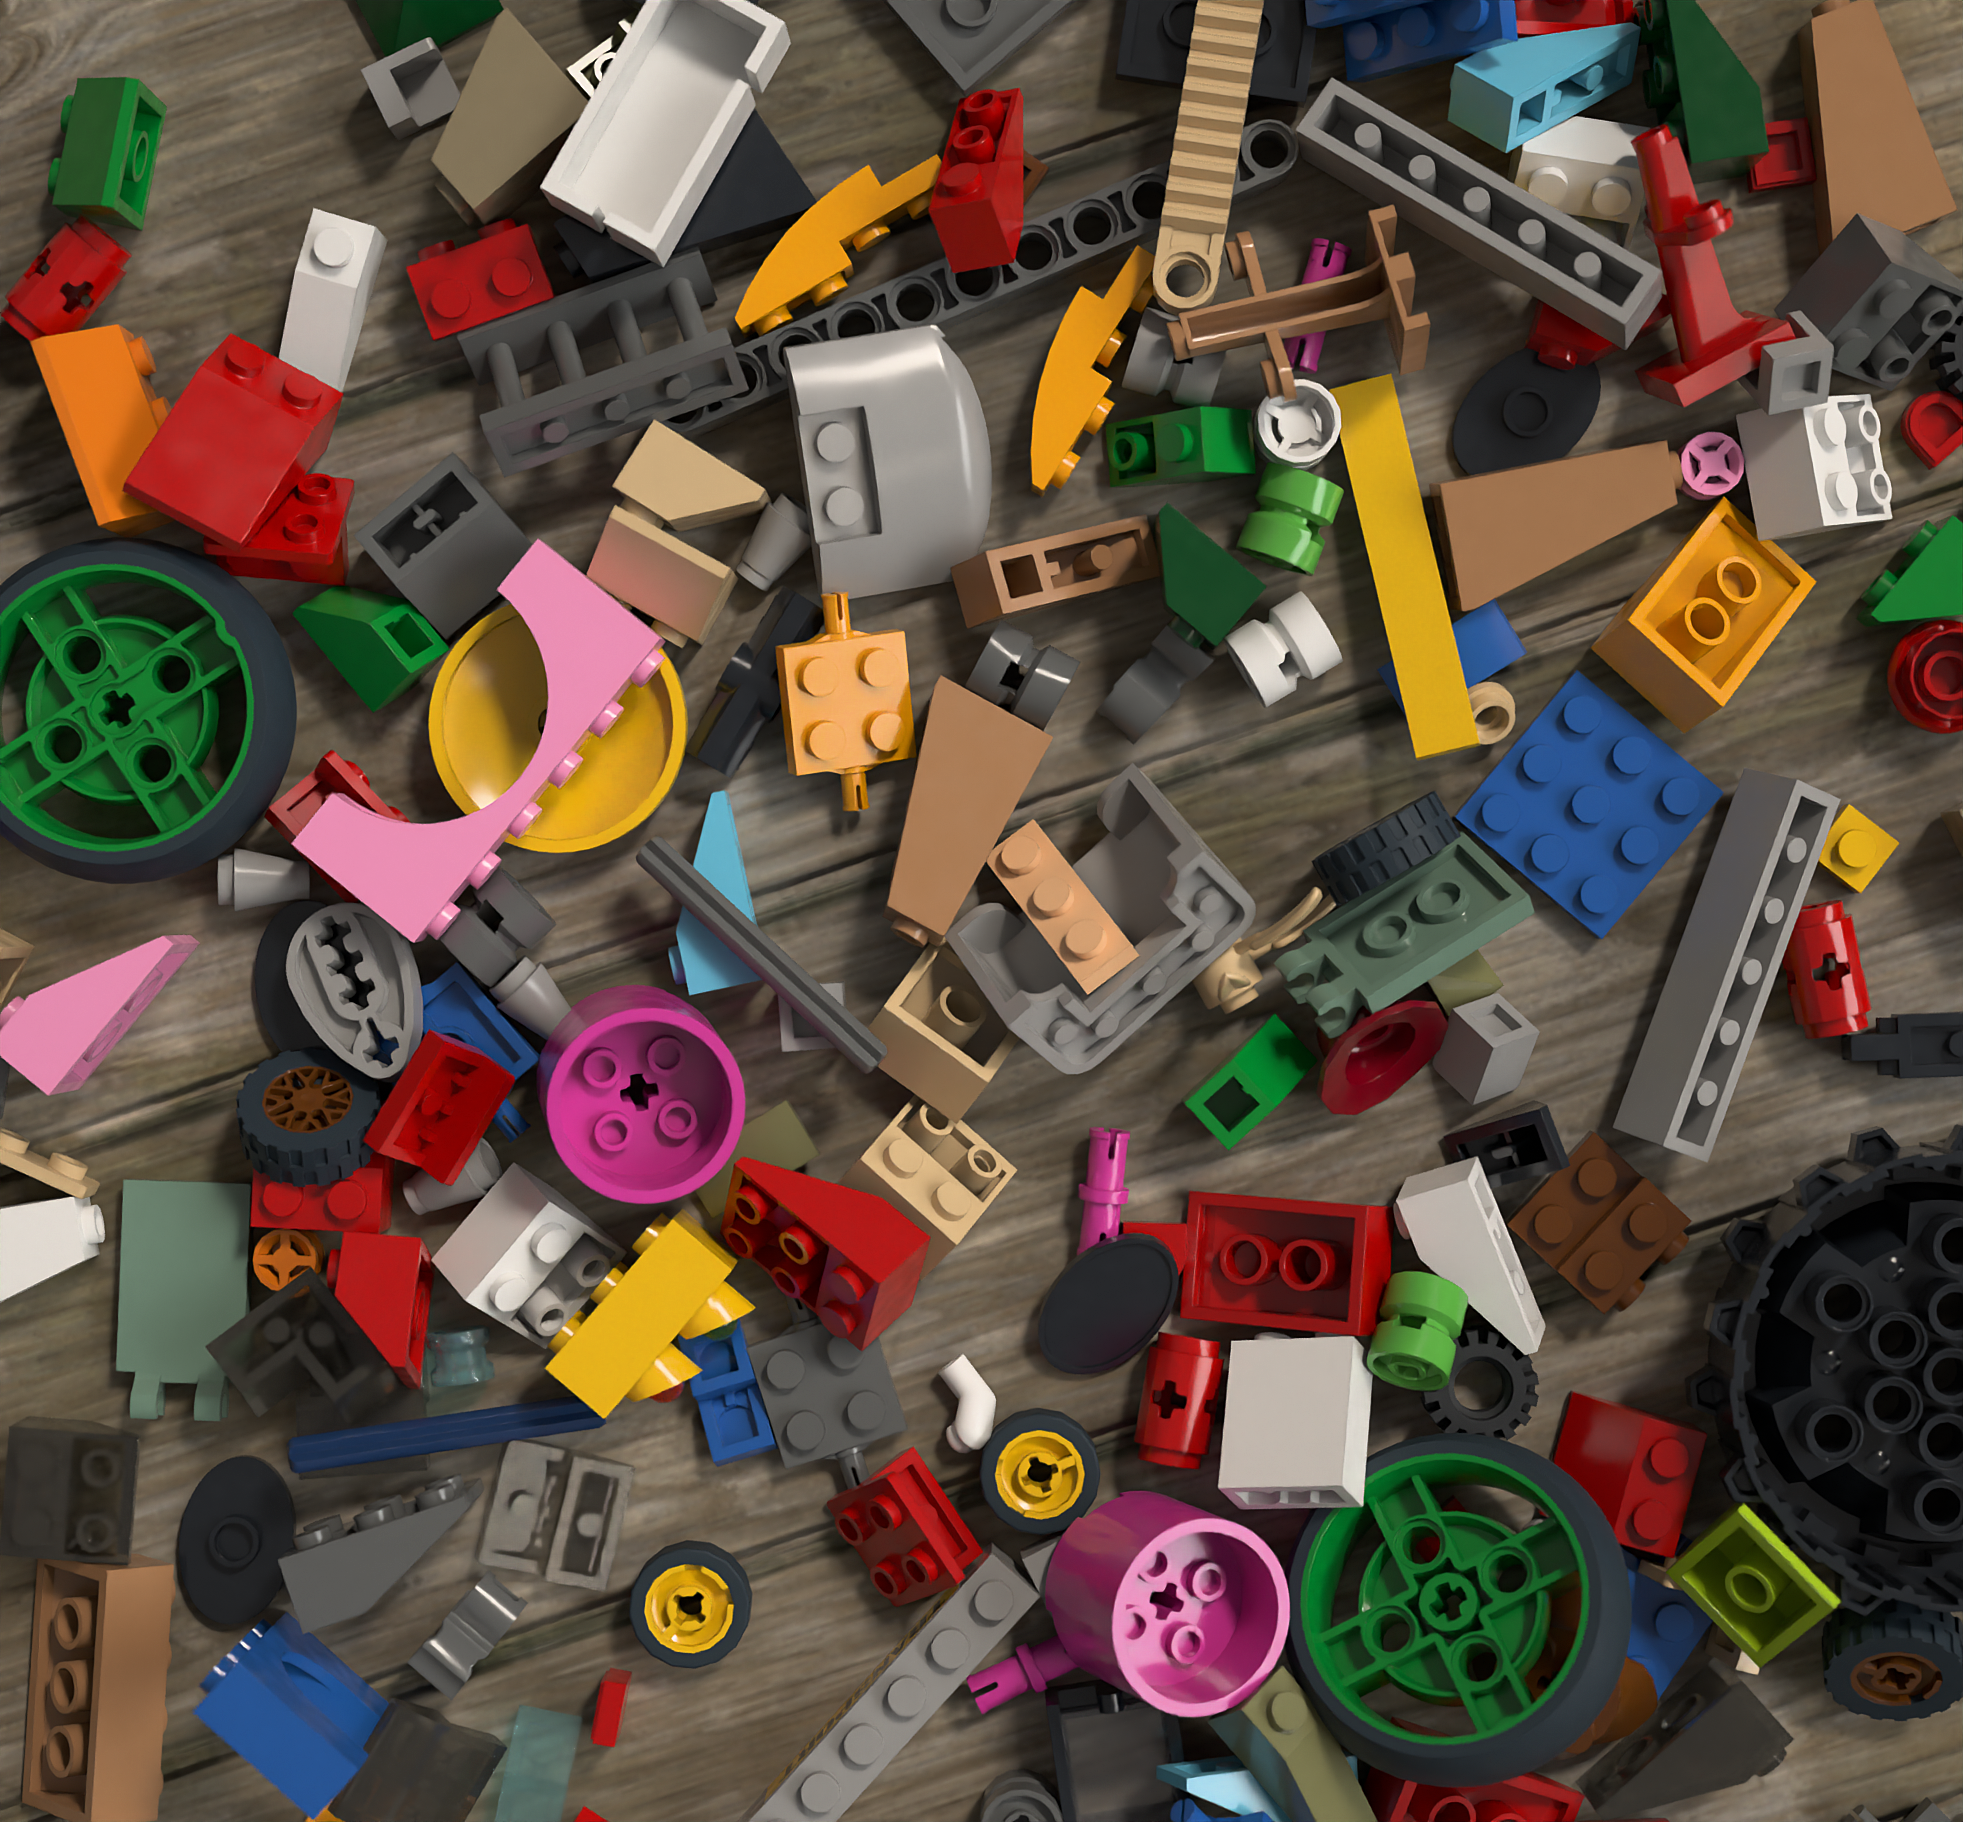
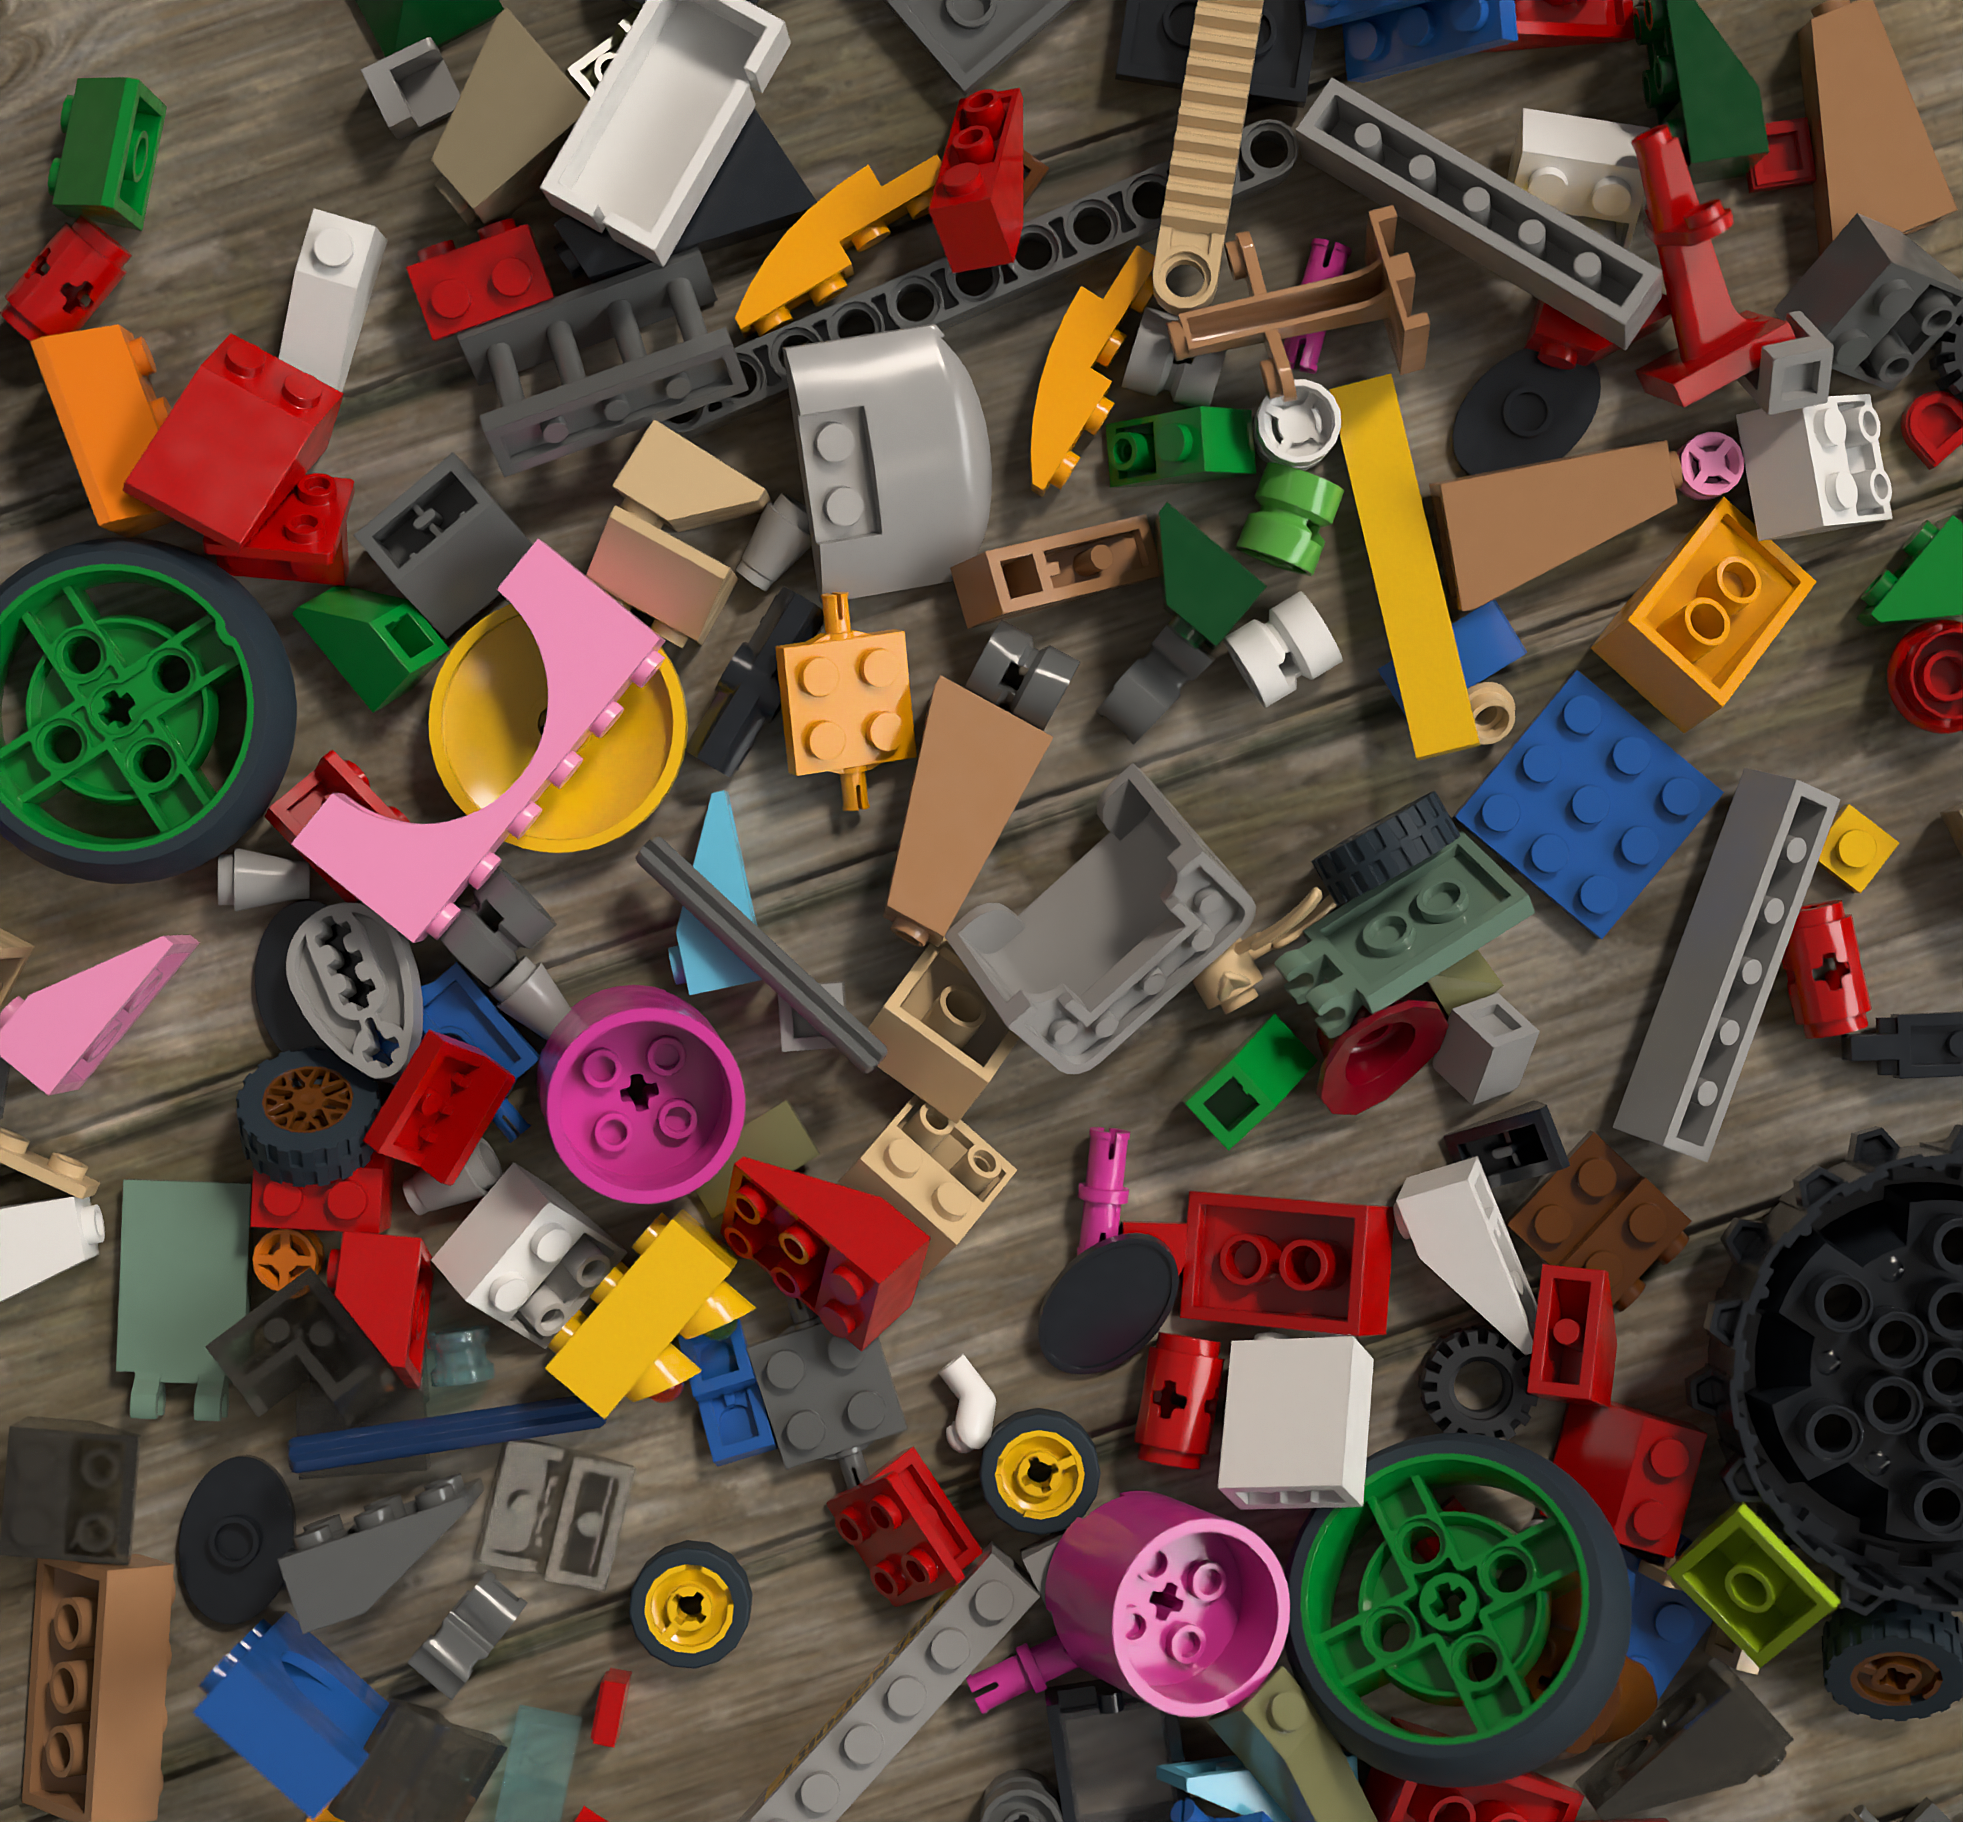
light nougat plate [986,819,1139,995] -> none
bright green wheel [1367,1271,1468,1391] -> none
medium azure slope [1448,22,1641,153] -> none
none -> red slope [1527,1264,1617,1408]

